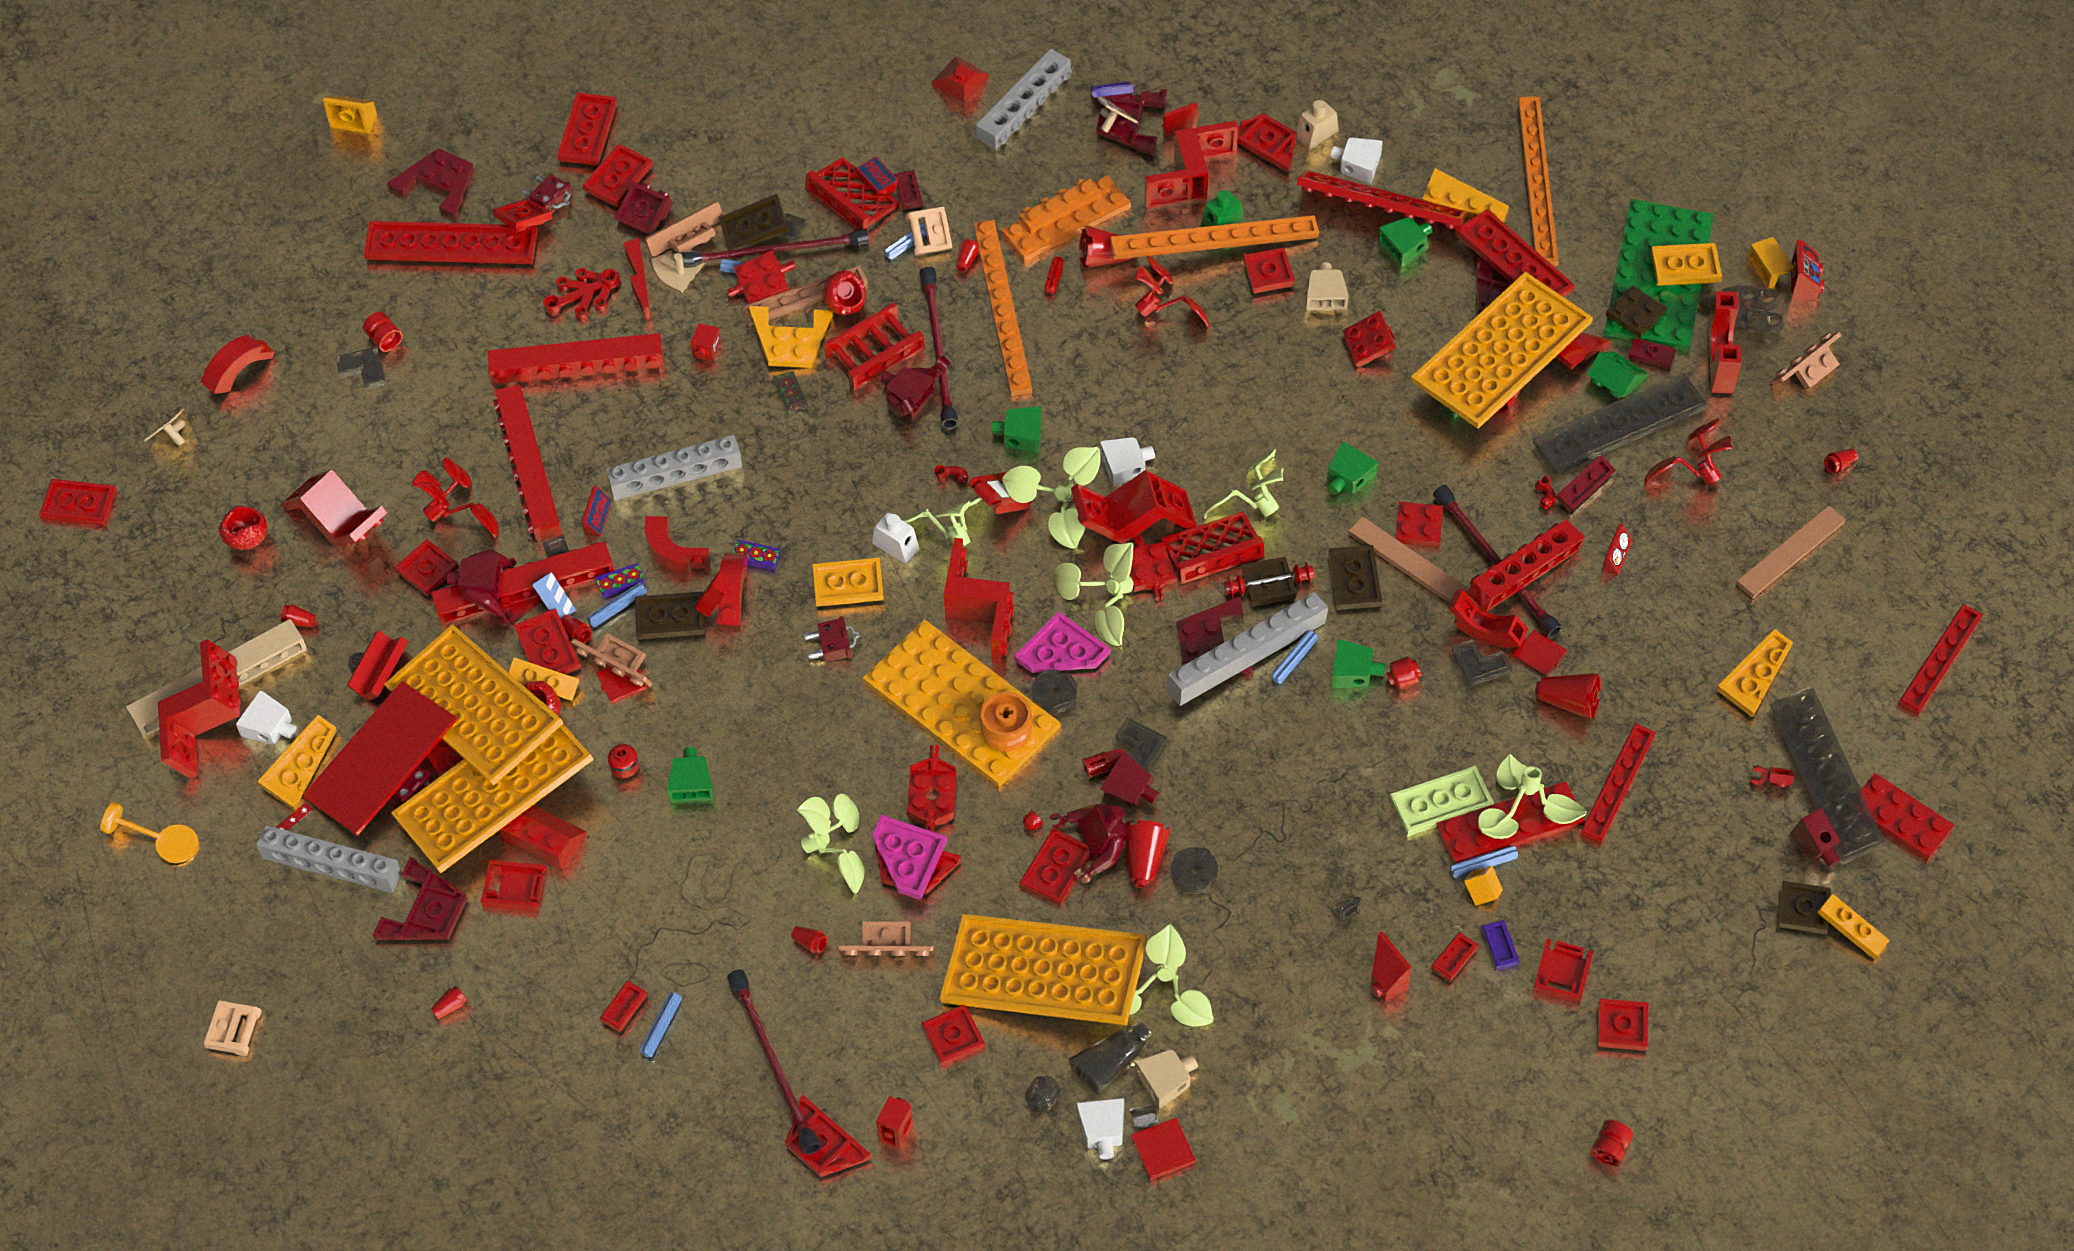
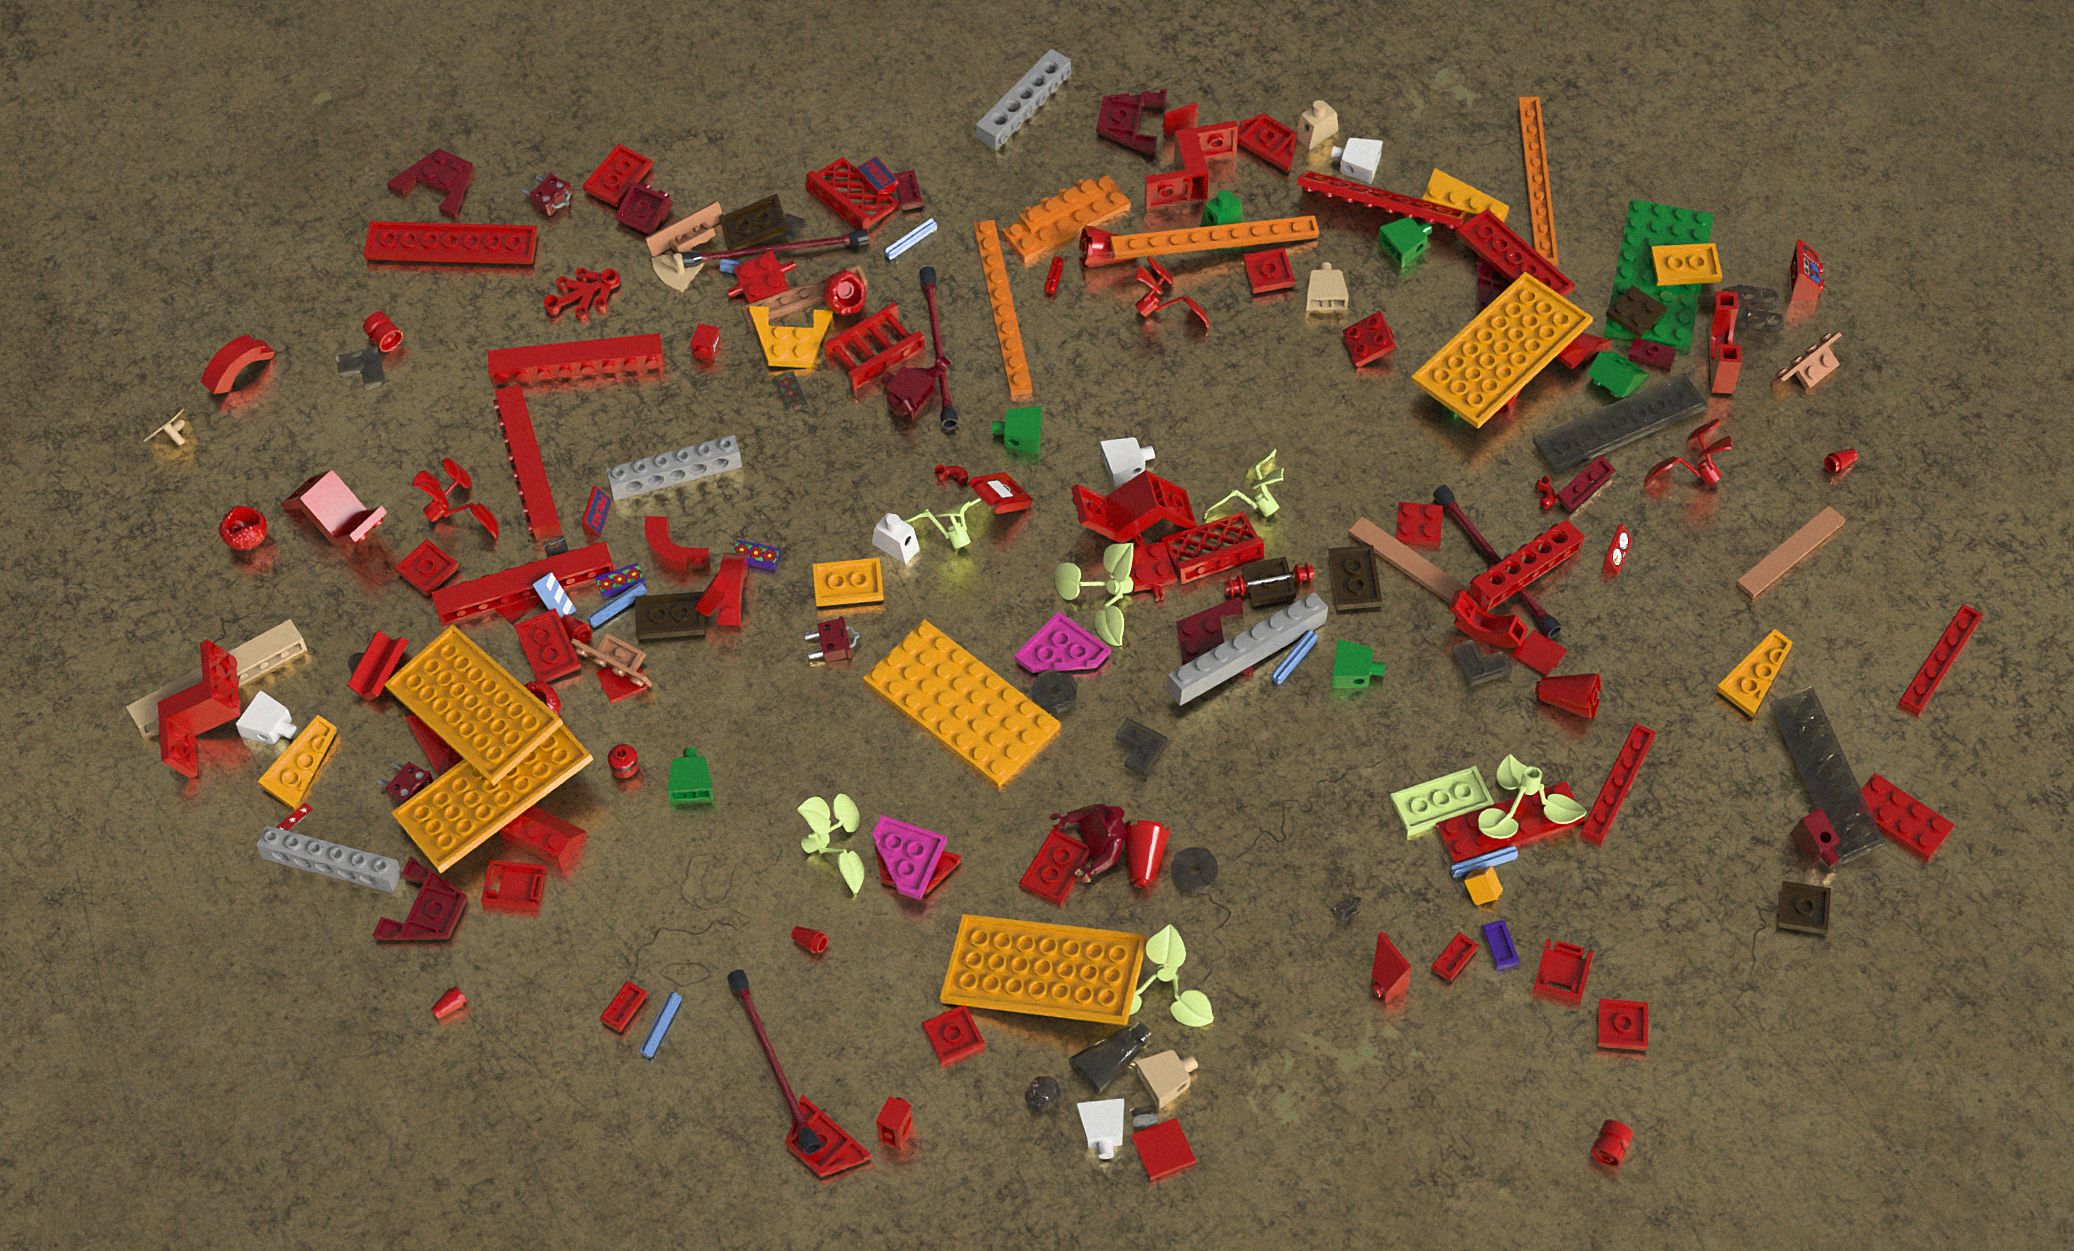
red tile [39,479,117,526] -> none
light orange piece [100,801,199,863] -> none
light nougat plate [204,1000,262,1056] -> none
red cone [280,604,316,628] -> none
red piece [302,681,458,836] -> none
light orange slope [323,95,377,134] -> none
dark red torso [447,550,517,627] -> none
red plate [493,198,552,231] -> none
light orange plate [509,658,580,701] -> none
red plate [557,92,618,166] -> none
red slope [623,238,651,321] -> none
nougat bracket [837,921,934,956] -> none
light nougat plate [906,207,953,256] -> none
red plate [907,745,957,832] -> none
red slope [932,56,989,102] -> none
red bracket [944,538,1015,664] -> none
red cone [955,239,979,272] -> none
orange wheel [980,692,1032,752] -> none
yellowish green plant [1002,447,1100,548] -> none
red hinge [1023,809,1043,830] -> none
red hinge [1082,748,1124,779] -> none
tile [1090,81,1134,97] -> none
tan shield [1098,97,1138,133] -> none
dark red torso [1100,752,1160,806] -> none
green torso [1327,441,1378,495] -> none
red head [1386,656,1422,690] -> none
light orange panel [1747,237,1794,289] -> none
red plate [1751,765,1794,787] -> none
light orange plate [1817,894,1890,959] -> none

